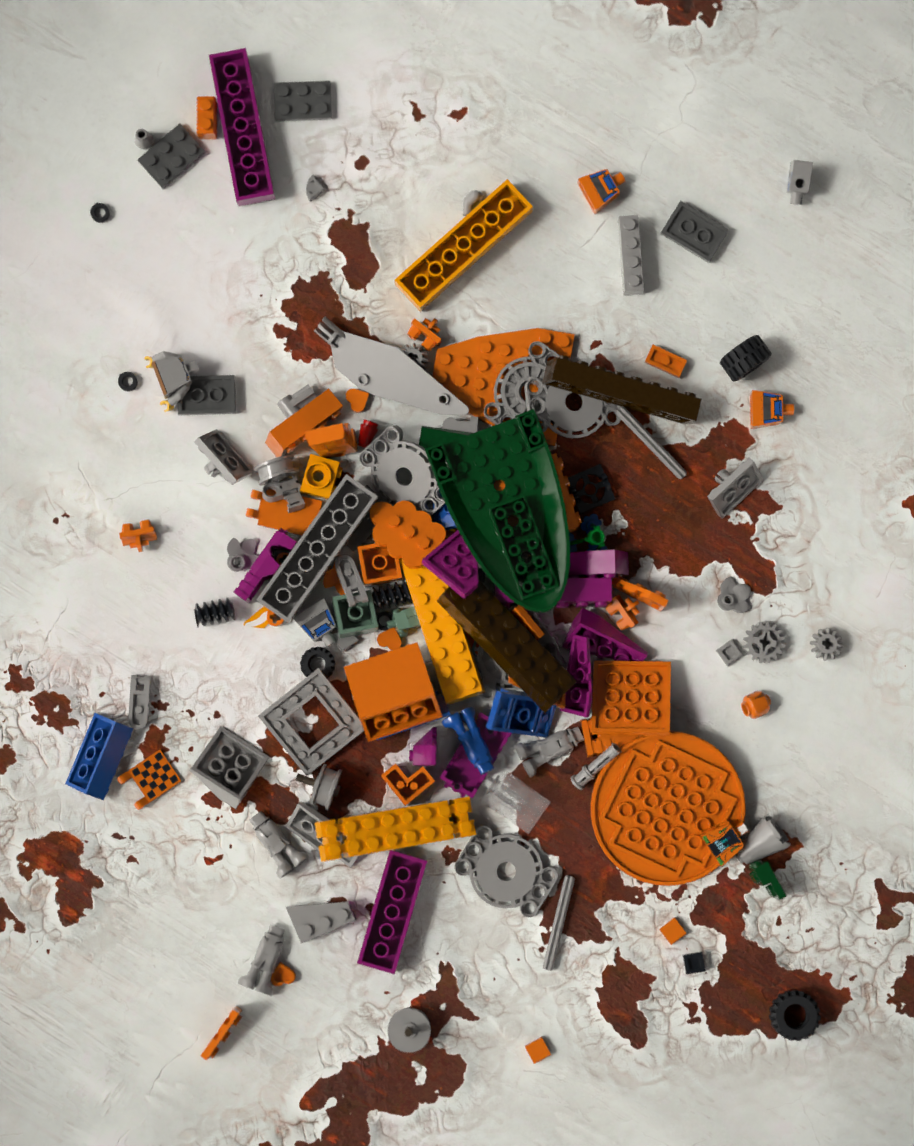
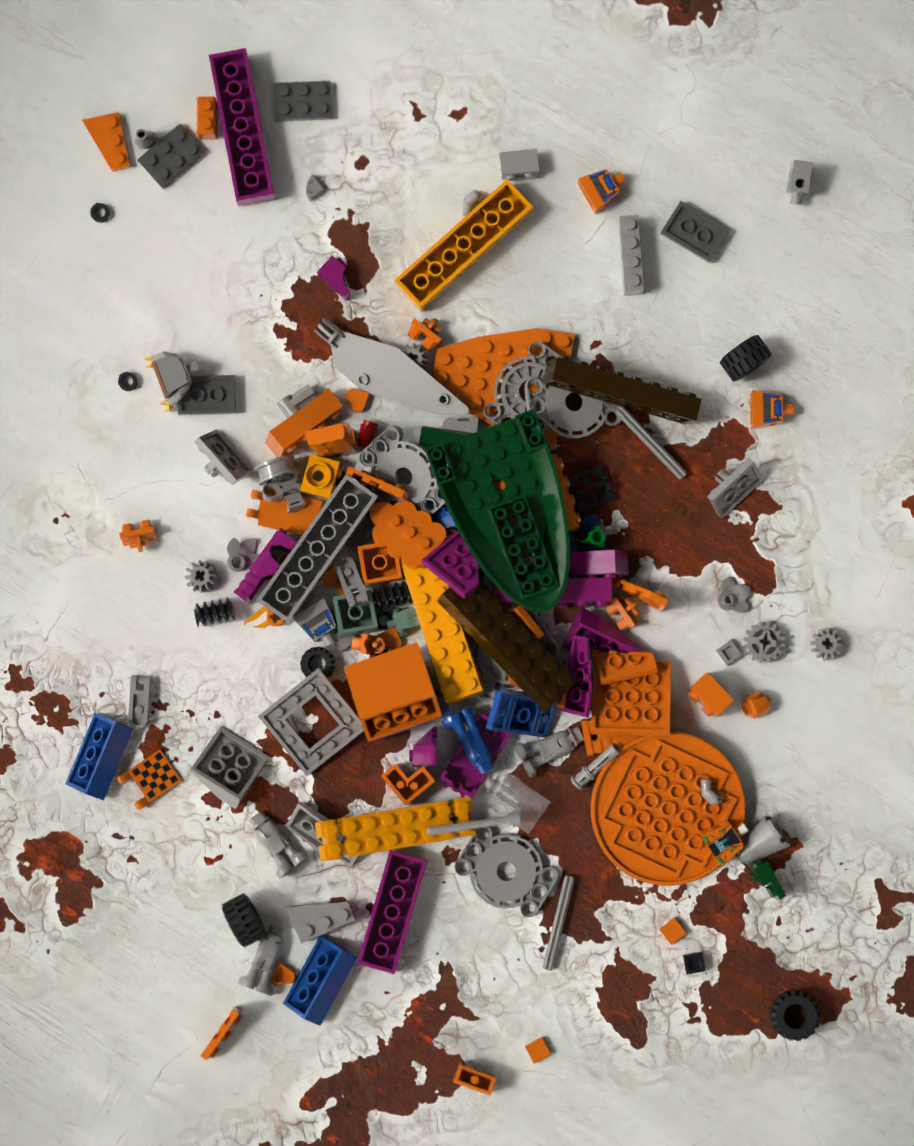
light grey wheel [295,764,342,810] -> none
light grey wheel [387,1007,431,1053] -> none
orange plate [644,345,687,378] -> none
none -> orange wing [82,112,131,172]
none -> light grey gear [184,560,218,593]
none -> black tyre [222,893,266,947]
none -> blue slope [283,935,358,1026]
none -> magenta arch [317,256,351,301]
none -> orange wing [346,467,410,501]
none -> orange hips [352,634,386,656]
none -> light grey piece [427,810,521,835]
none -> orange brick [453,1062,496,1096]
none -> light grey brick [499,149,540,181]
none -> orange wing [592,650,658,685]
none -> orange brick [687,672,734,718]
none -> light grey arm [701,778,722,805]

